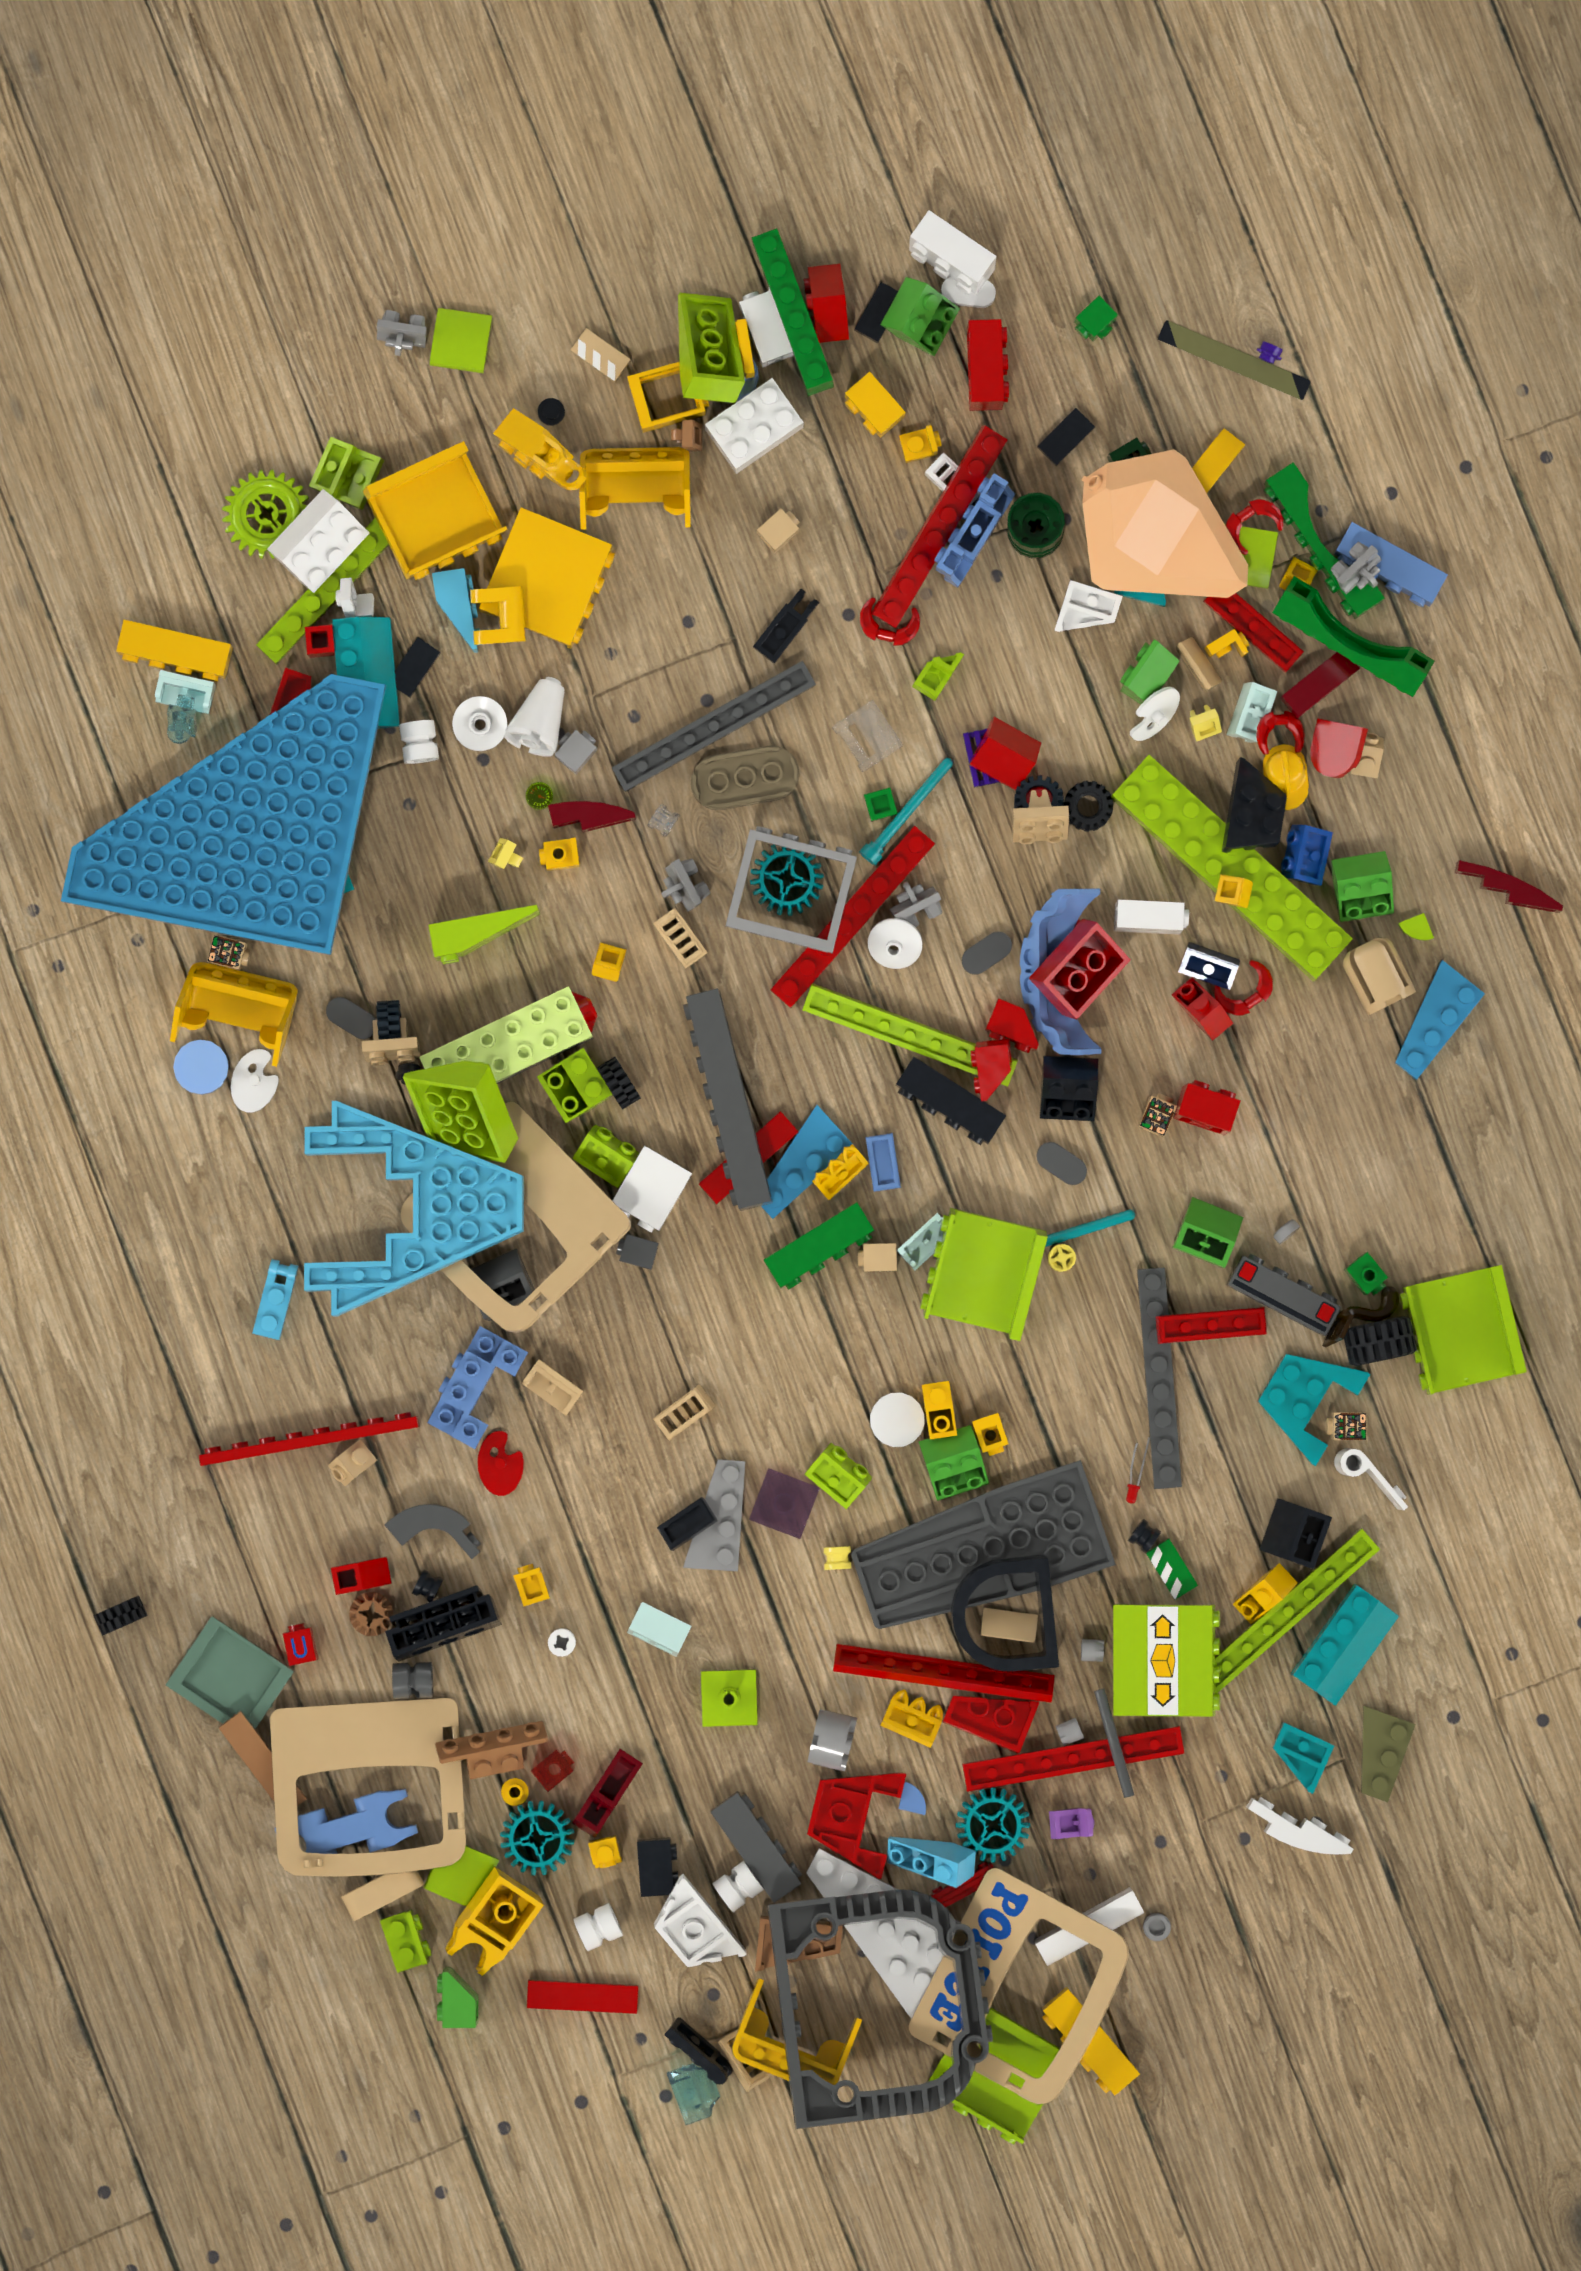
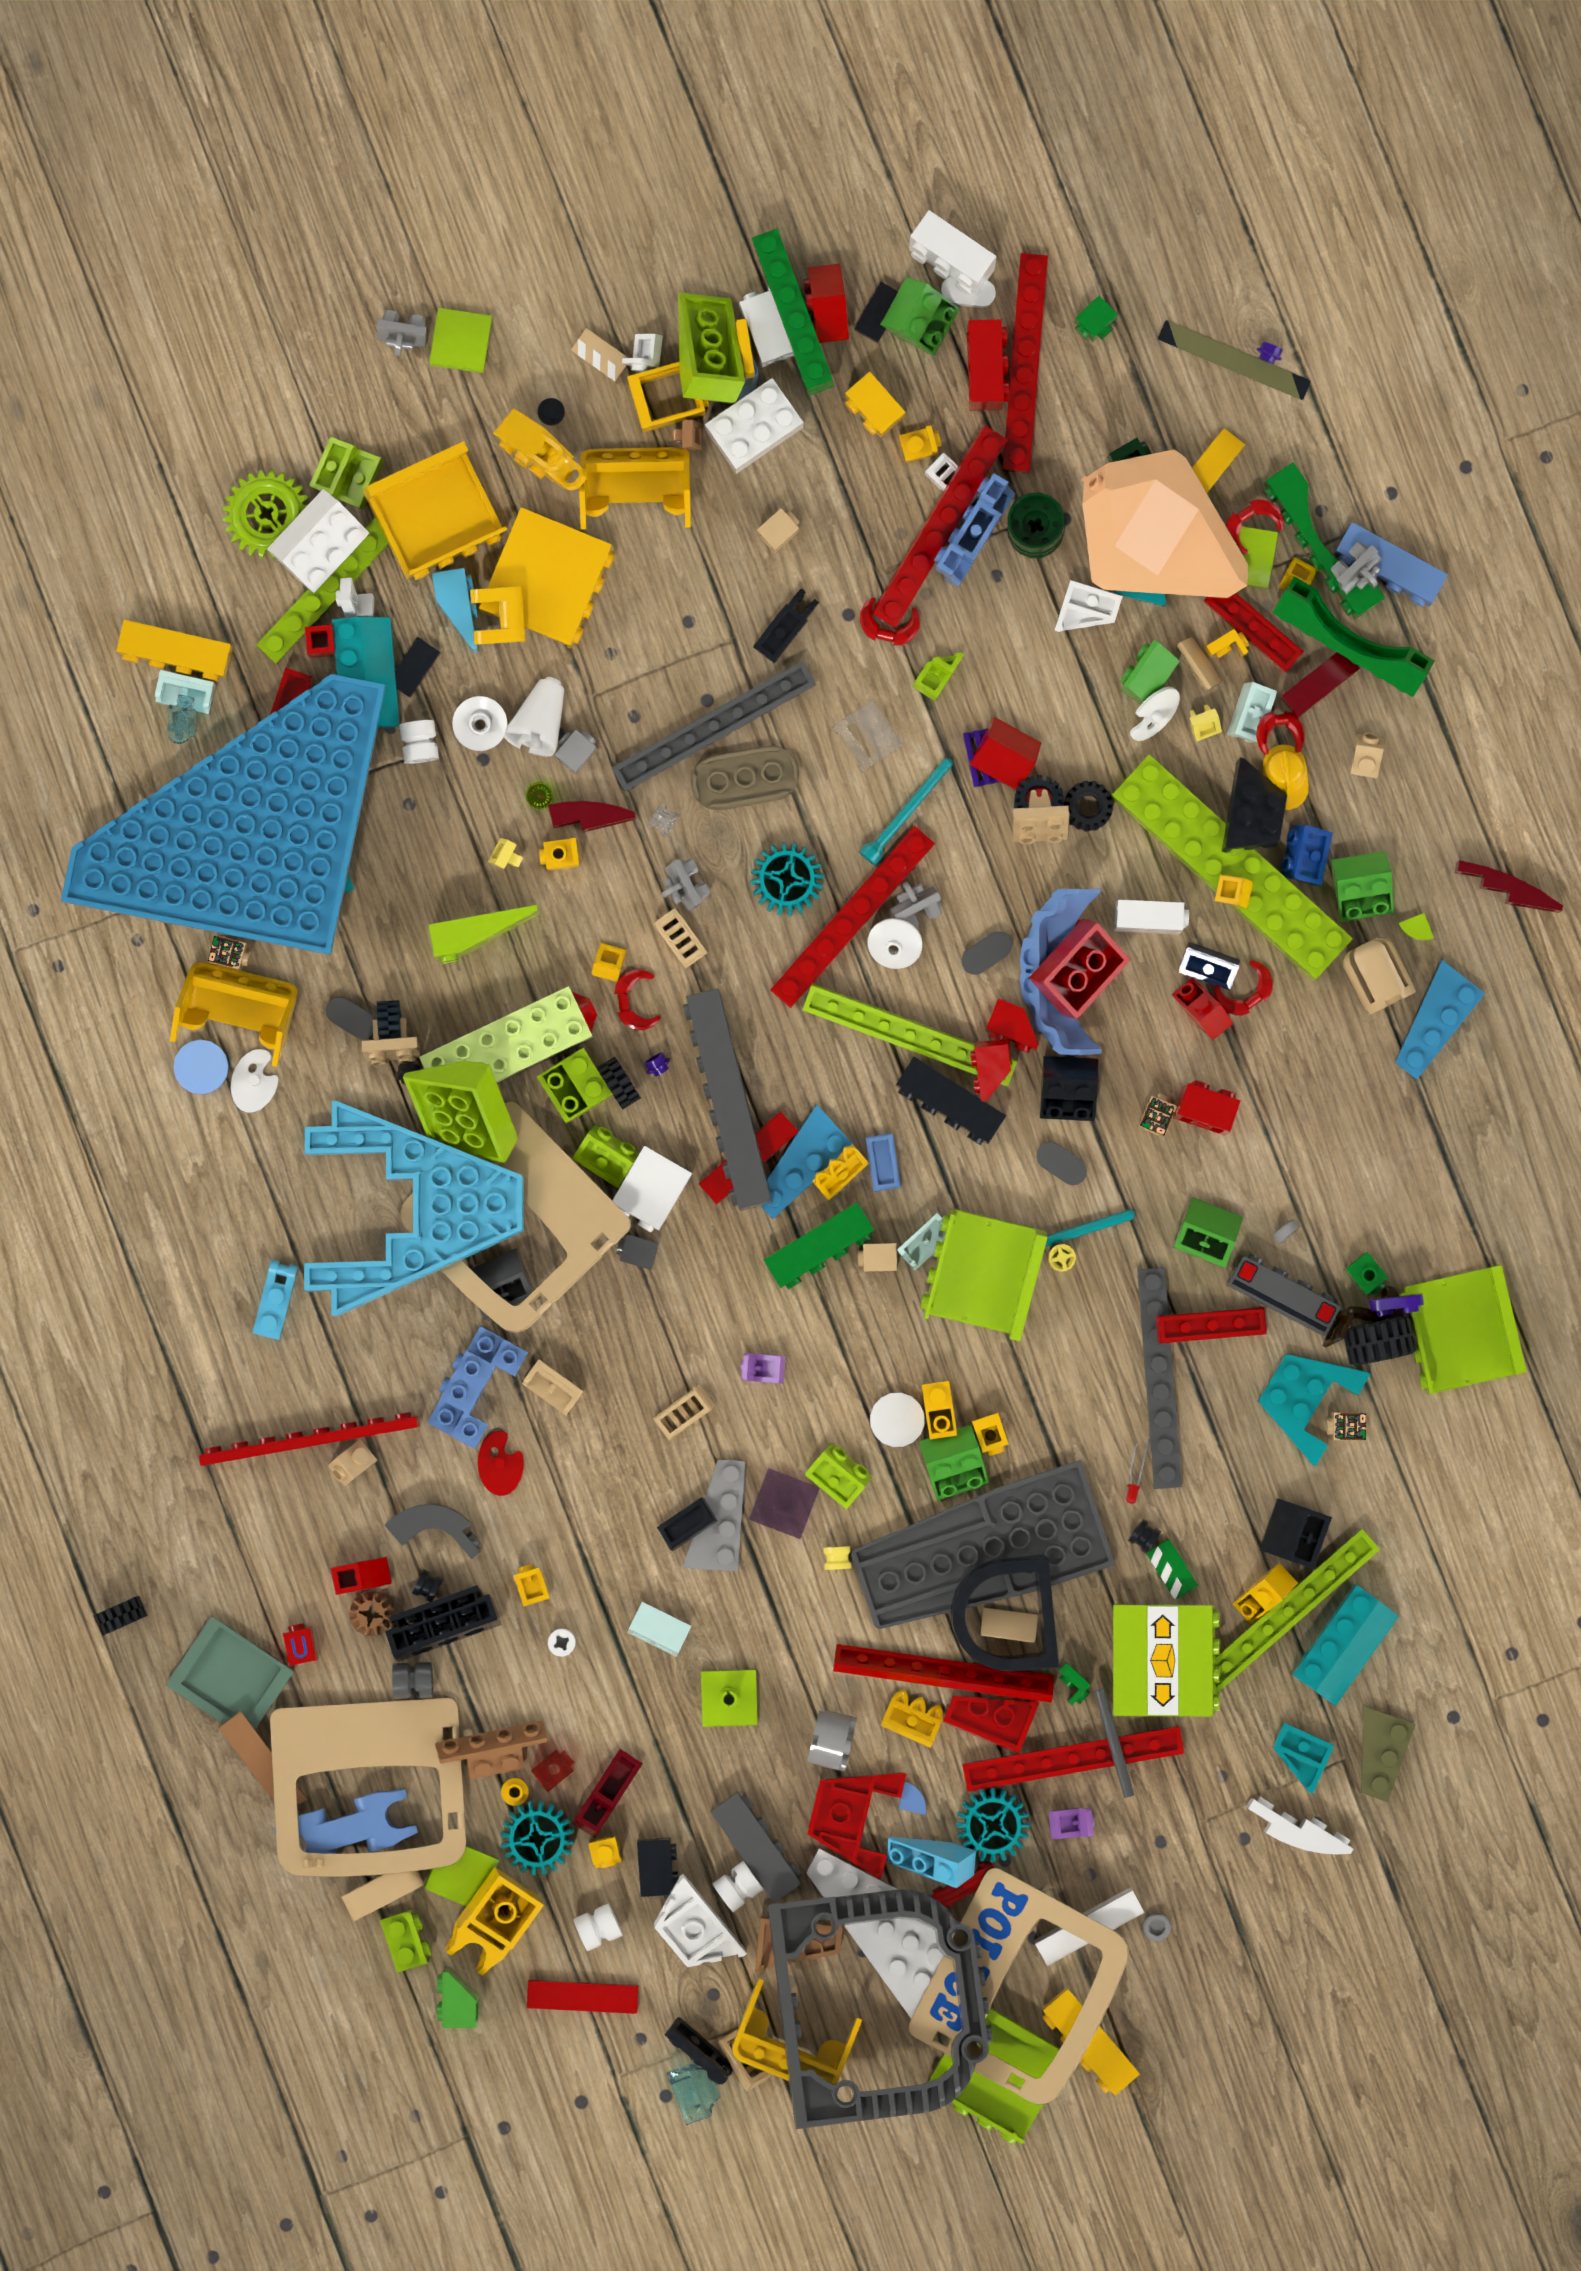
light grey window [725,826,857,954] -> none
green tile [864,788,898,822] -> none
black tile [1037,408,1095,466] -> none
light grey hose [1055,1718,1084,1746] -> none
light grey hose [1081,1639,1104,1662] -> none
tile [1310,718,1368,778] -> none
white door [1334,1448,1408,1510] -> none
none -> red piece [614,970,661,1030]
none -> white bracket [622,334,663,373]
none -> dark purple plate [644,1052,670,1076]
none -> medium lavender bracket [740,1353,786,1384]
none -> red plate [1002,253,1048,473]
none -> green bracket [1058,1661,1091,1705]
none -> dark purple plate [1369,1294,1424,1316]

